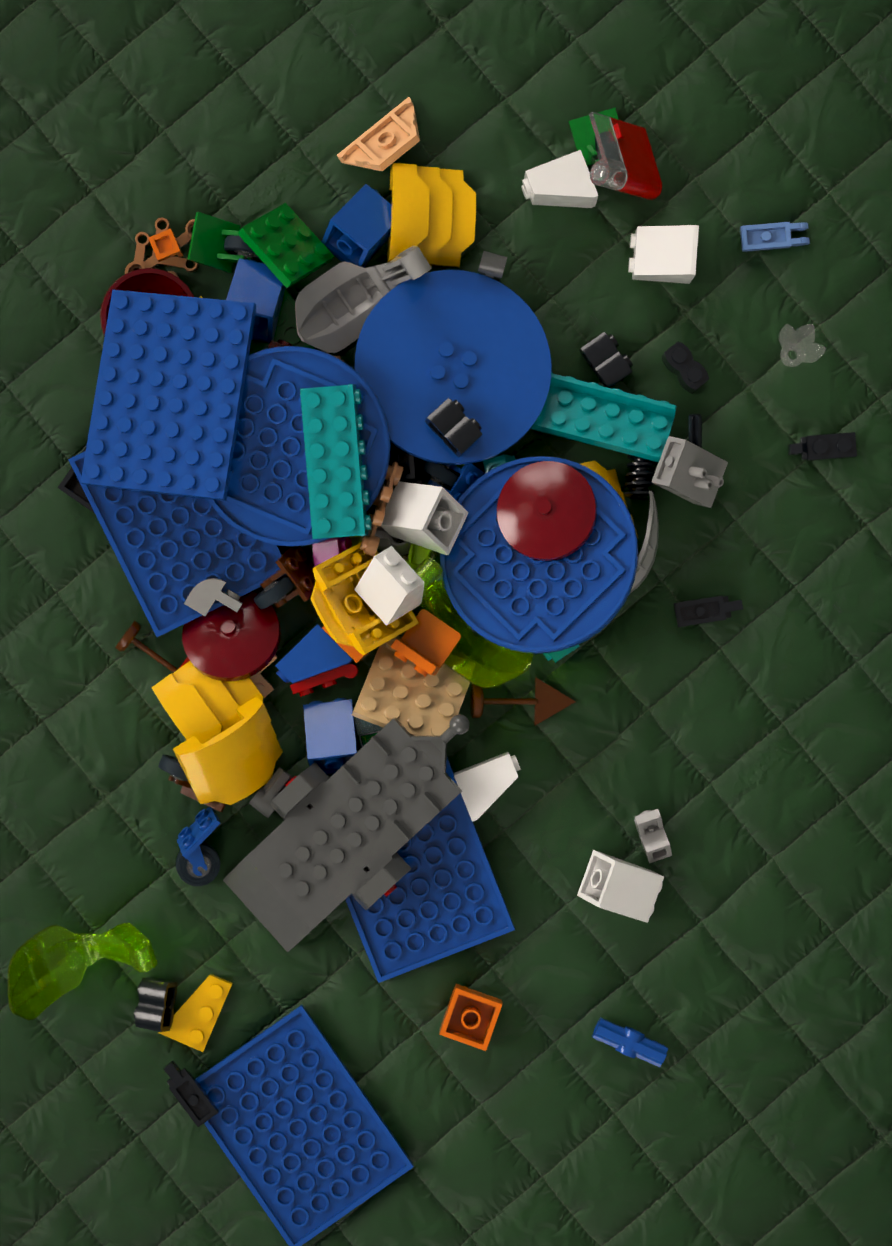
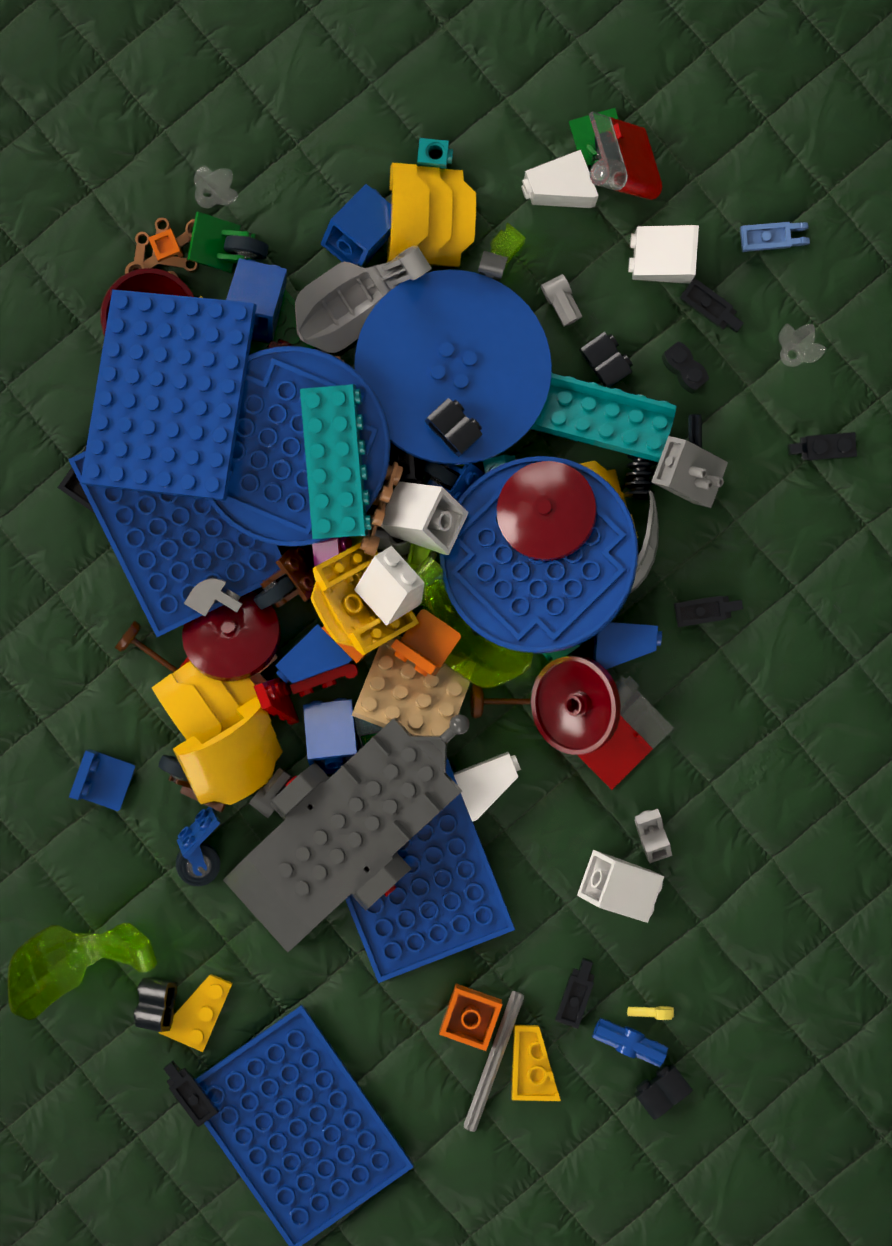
green plate [237,203,334,288] -> none
light nougat wing [337,97,420,172] -> none
none -> blue bracket [69,749,136,811]
none -> clear plate [194,165,238,208]
none -> red wing [253,678,299,725]
none -> teal brick [417,138,453,169]
none -> light grey axle [464,991,524,1132]
none -> clear neon green window [490,222,526,265]
none -> yellow wing [511,1025,561,1101]
none -> dark red dish [531,655,621,755]
none -> light grey piece [541,274,582,327]
none -> black hinge [555,958,594,1029]
none -> door [577,676,674,790]
none -> blue slope [593,622,662,669]
none -> light yellow bar [627,1006,674,1020]
none -> black brick [634,1064,693,1120]
none -> black hinge [679,278,744,333]

